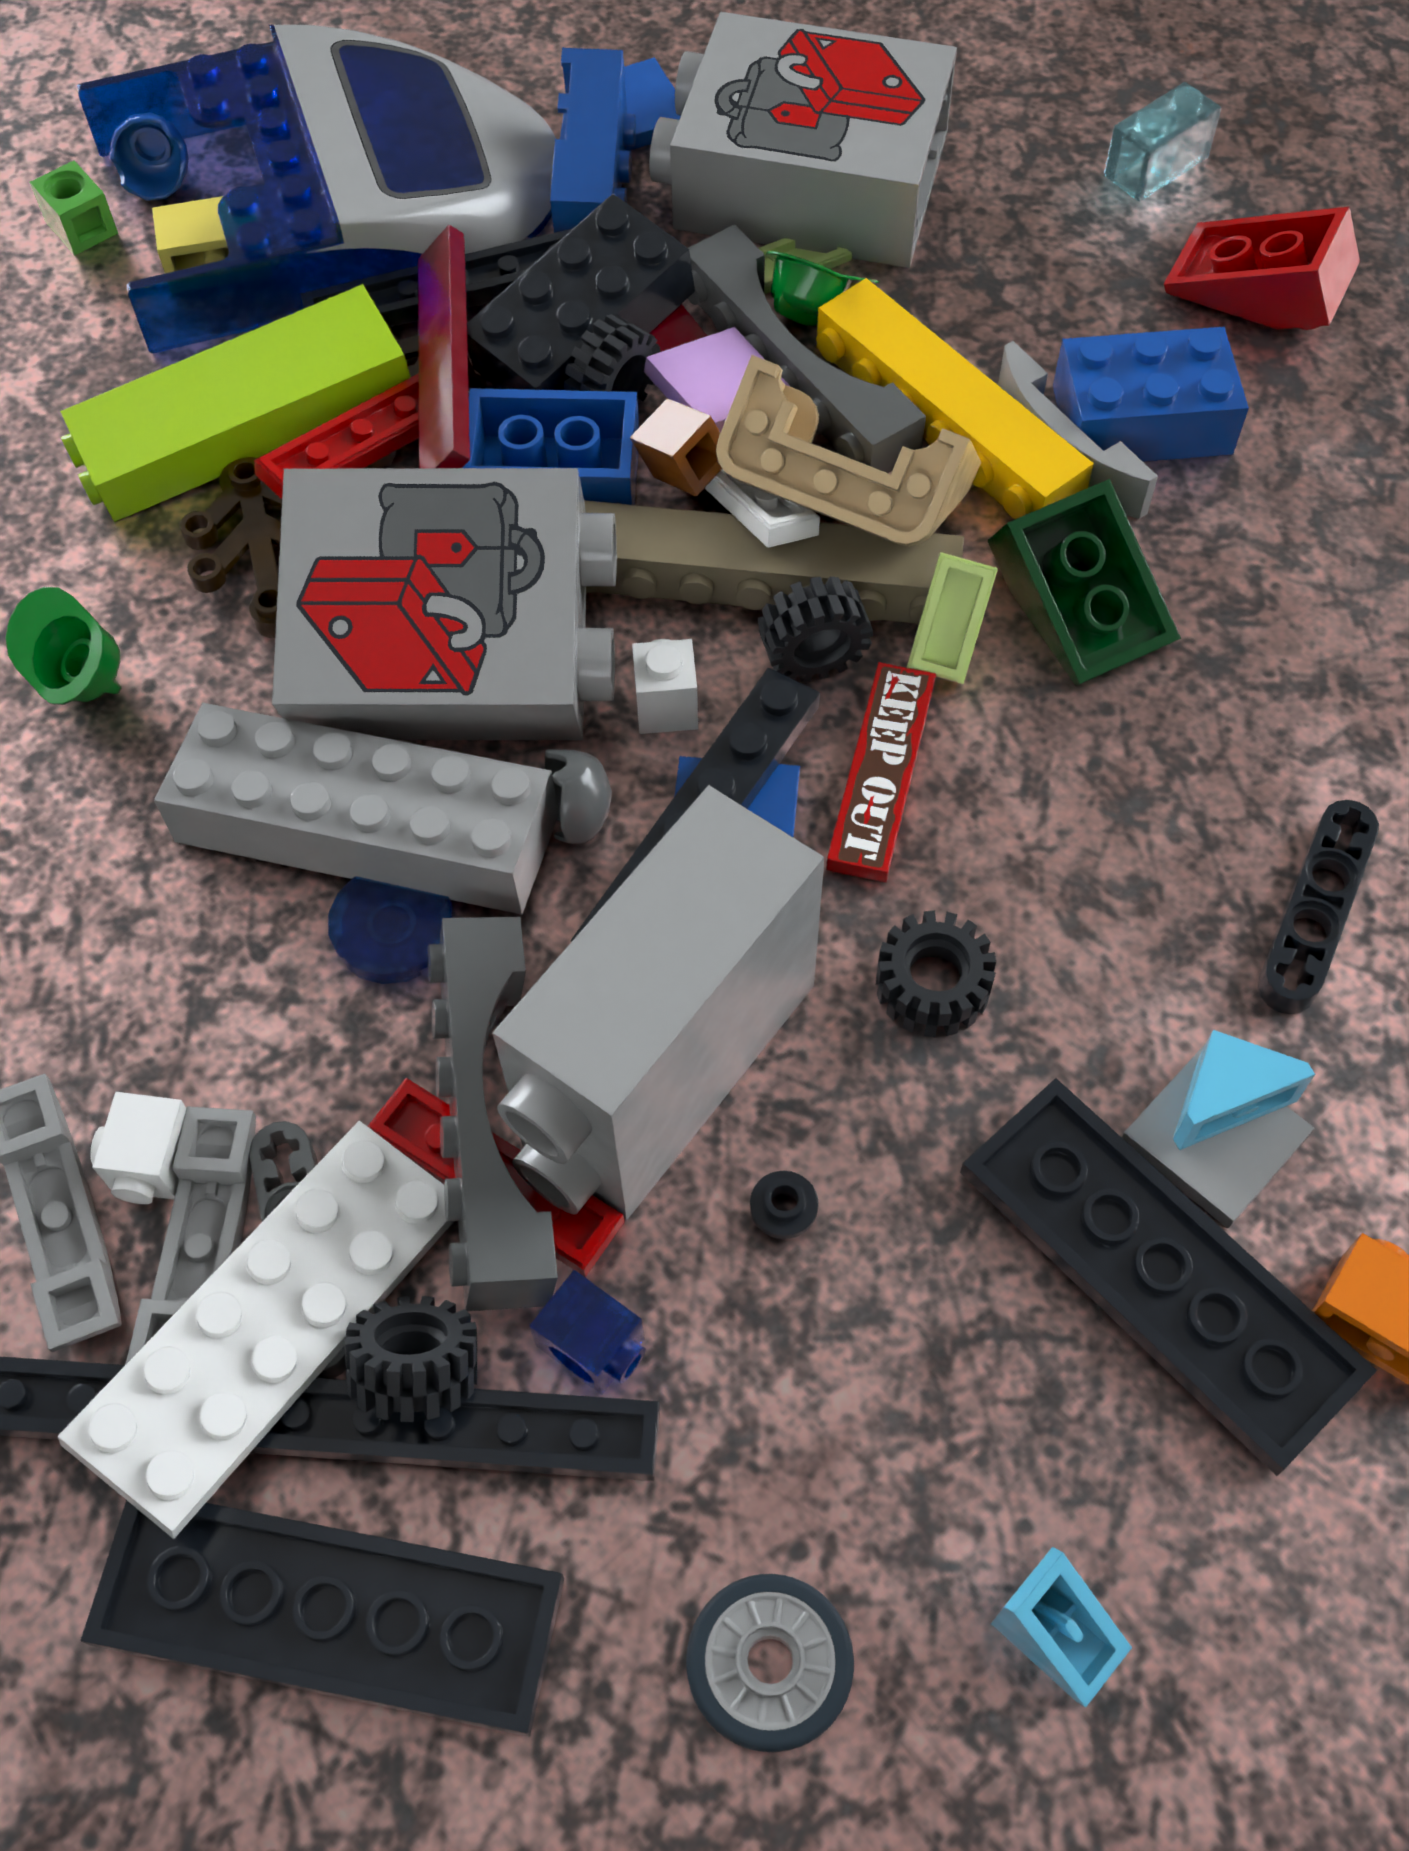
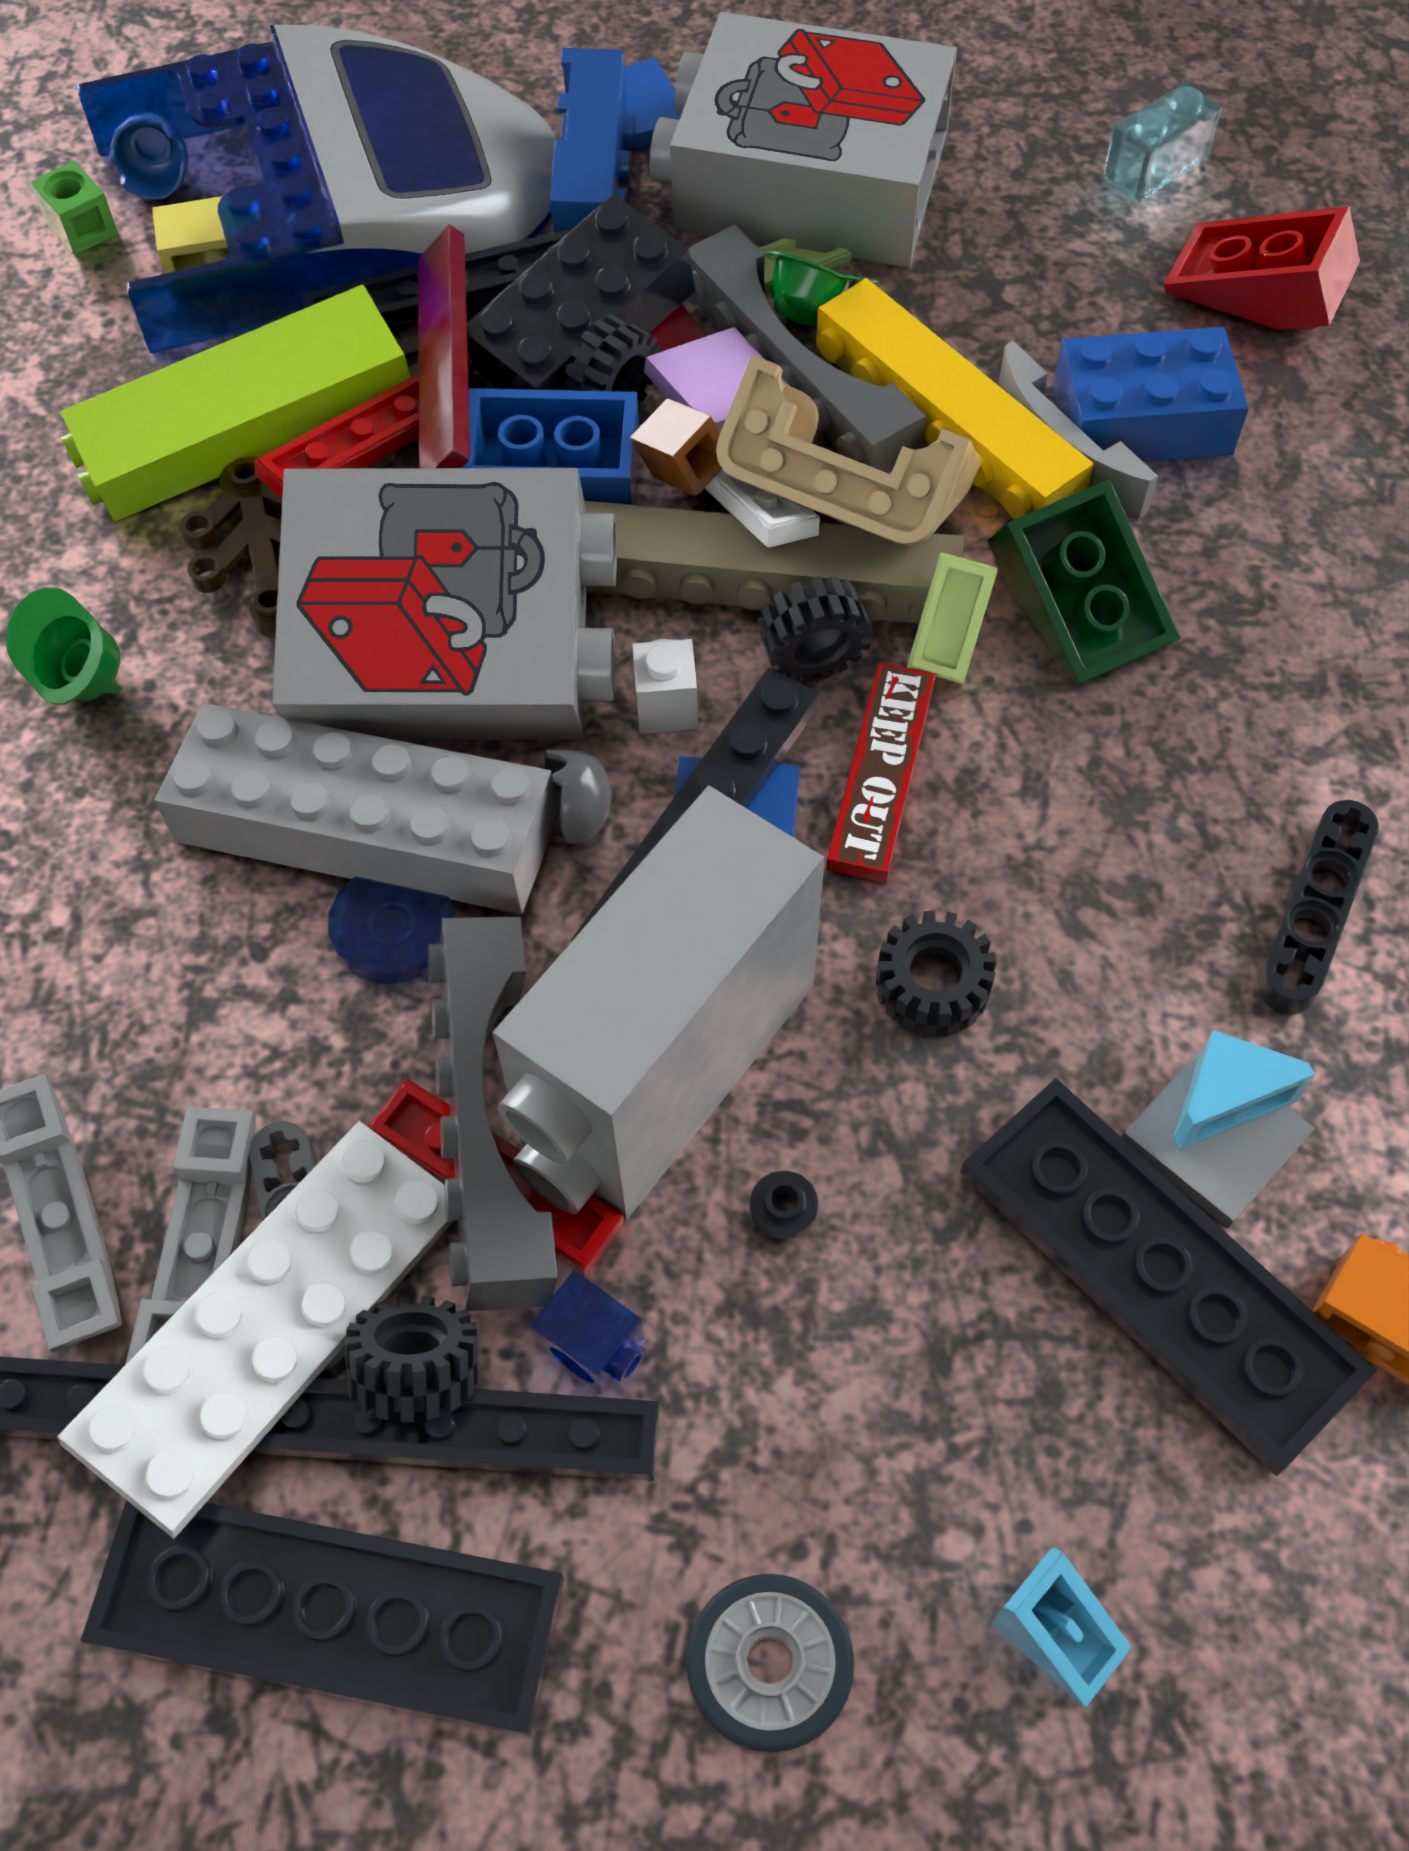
white brick [91,1092,187,1204] -> none

